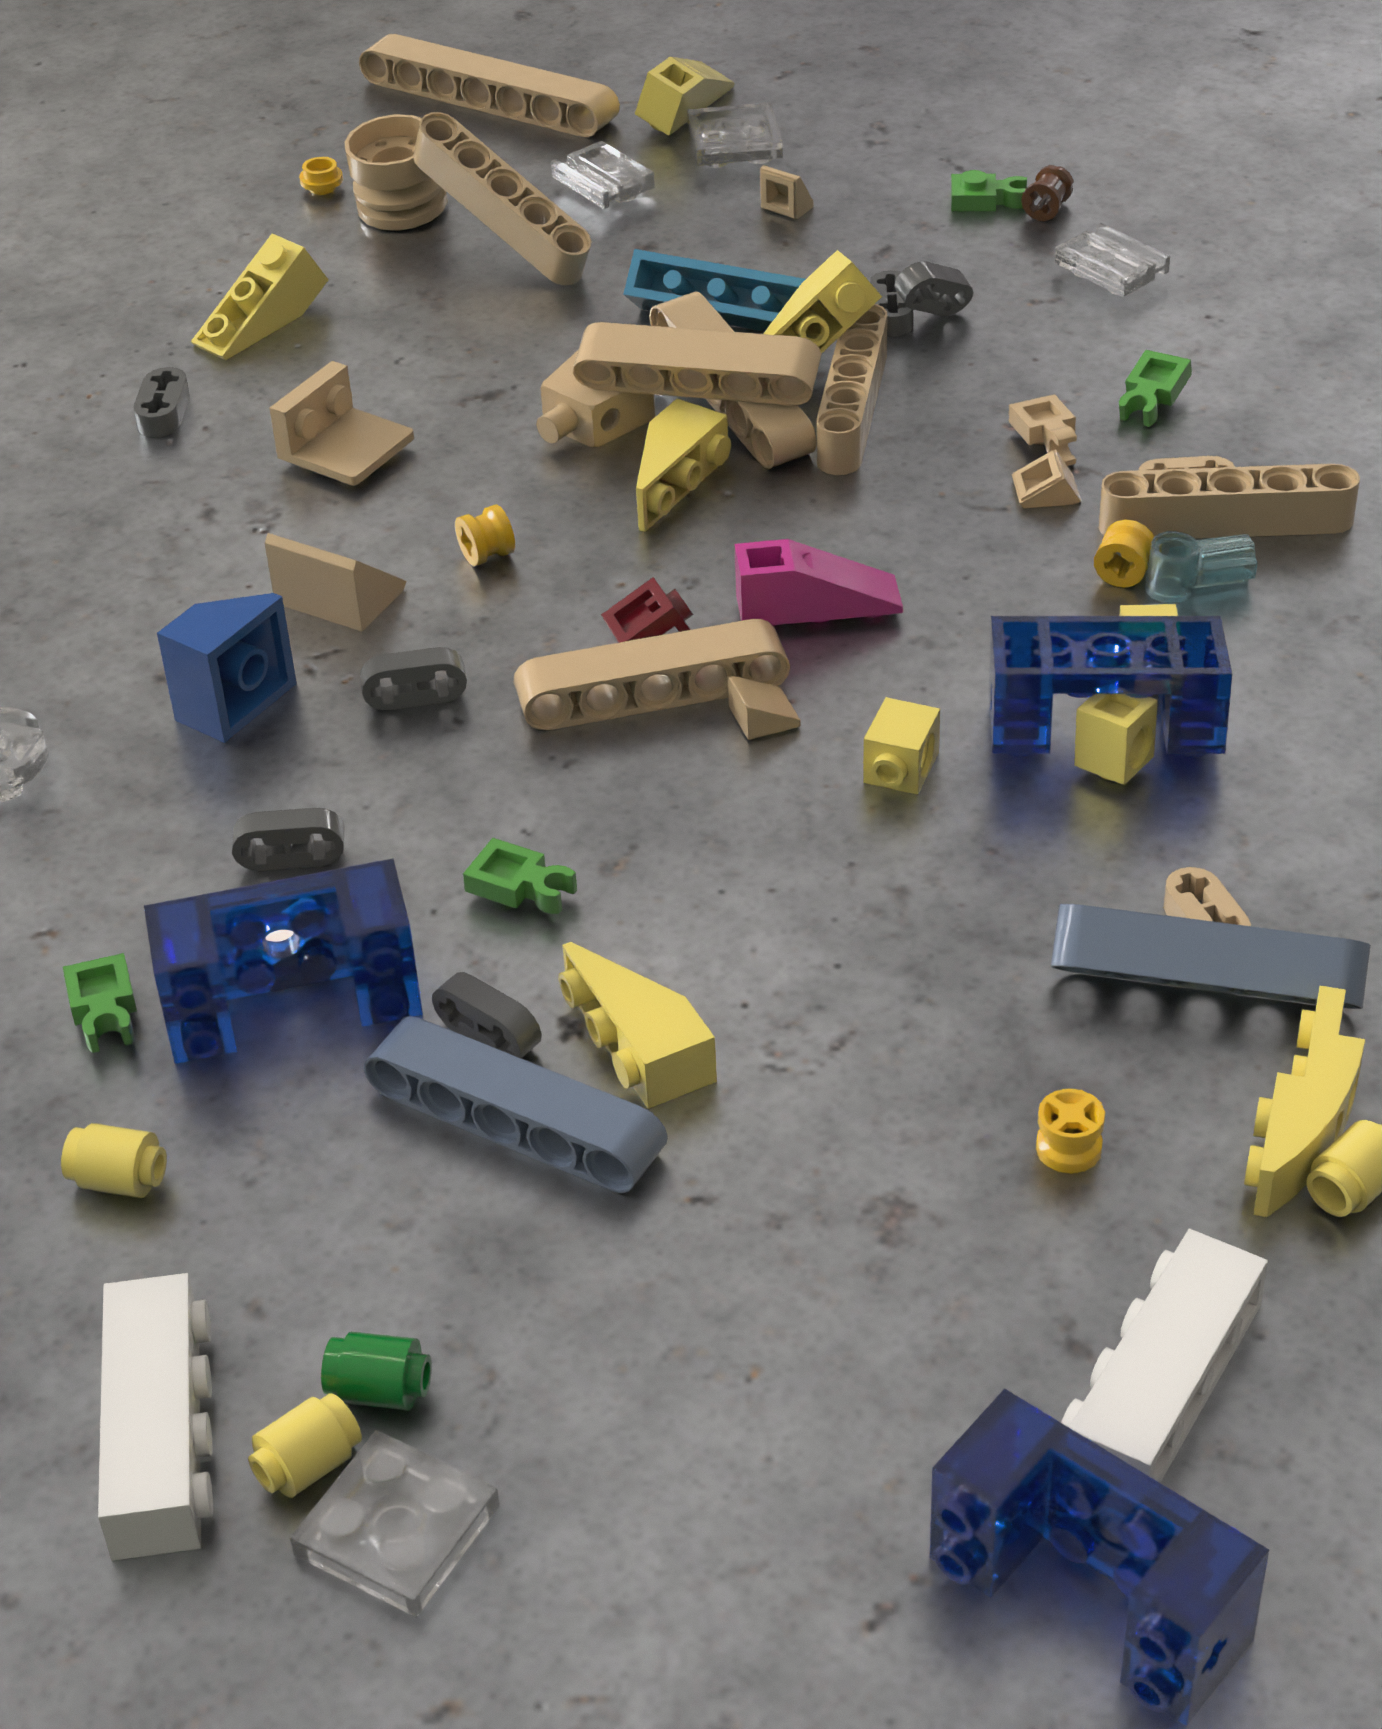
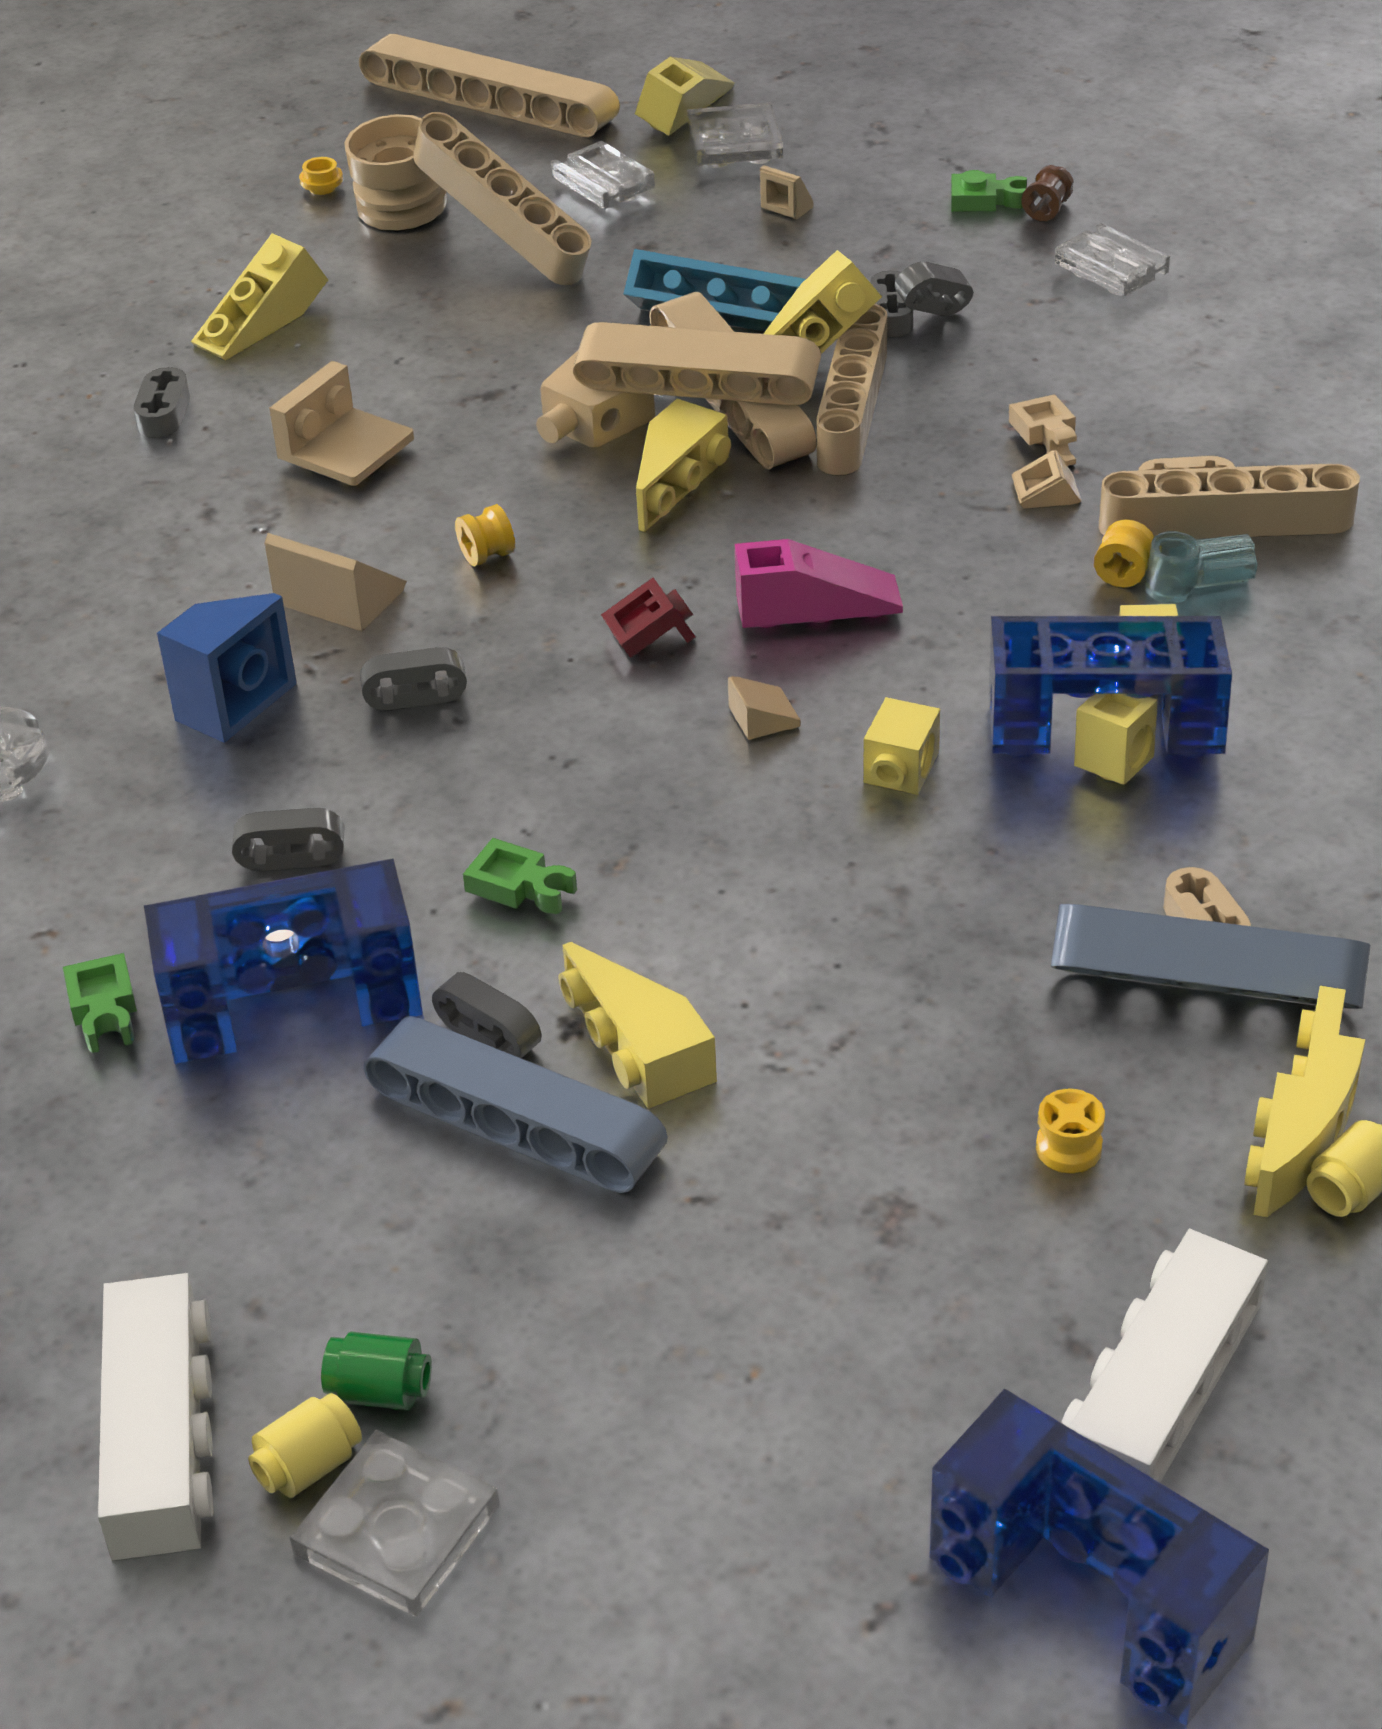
light yellow brick [61,1123,167,1198] -> none
tan beam [513,619,790,730] -> none
bright green plate [1119,350,1192,427] -> none

